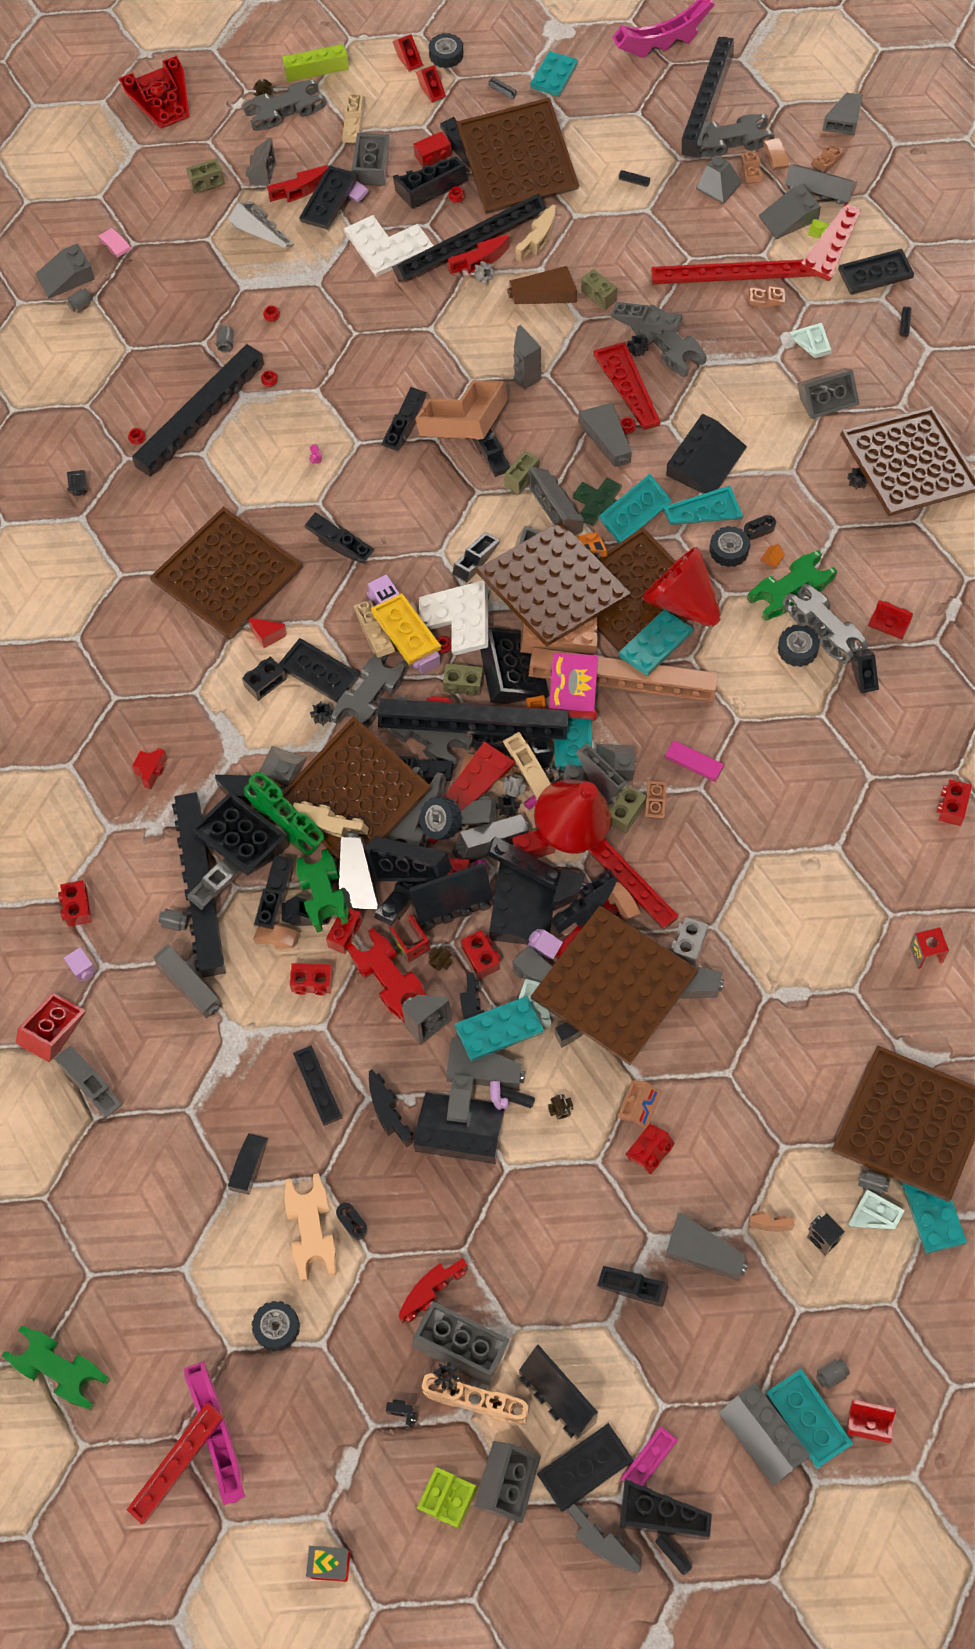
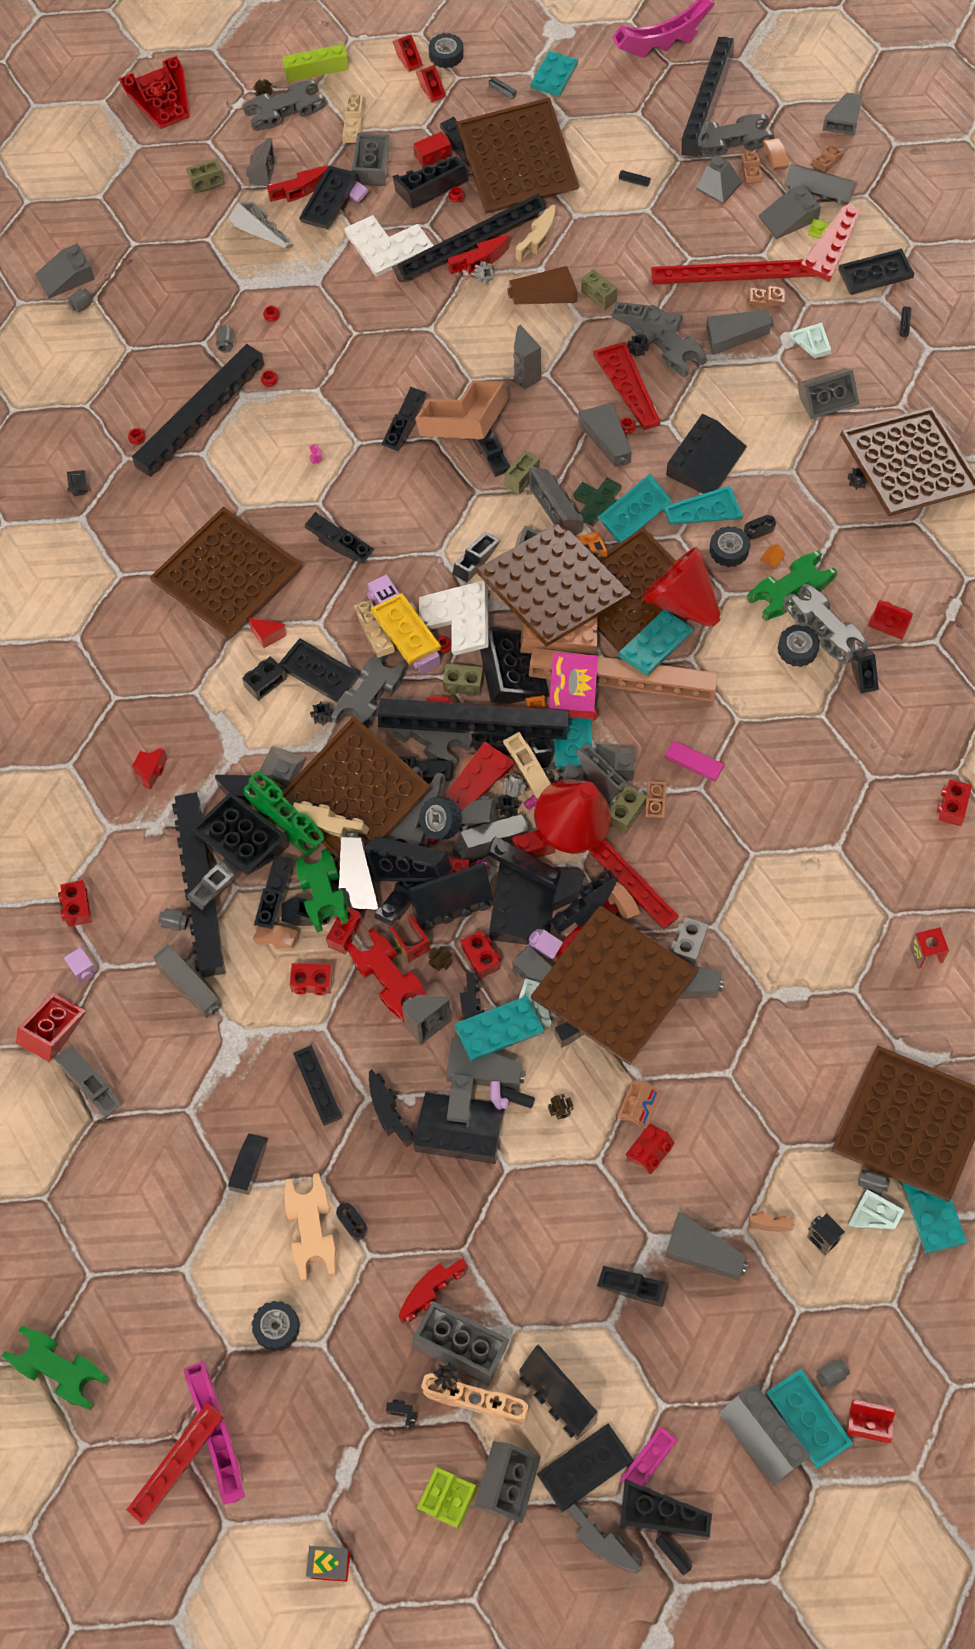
bright pink slope [98,228,131,258] -> none
none -> dark grey slope [706,309,773,355]

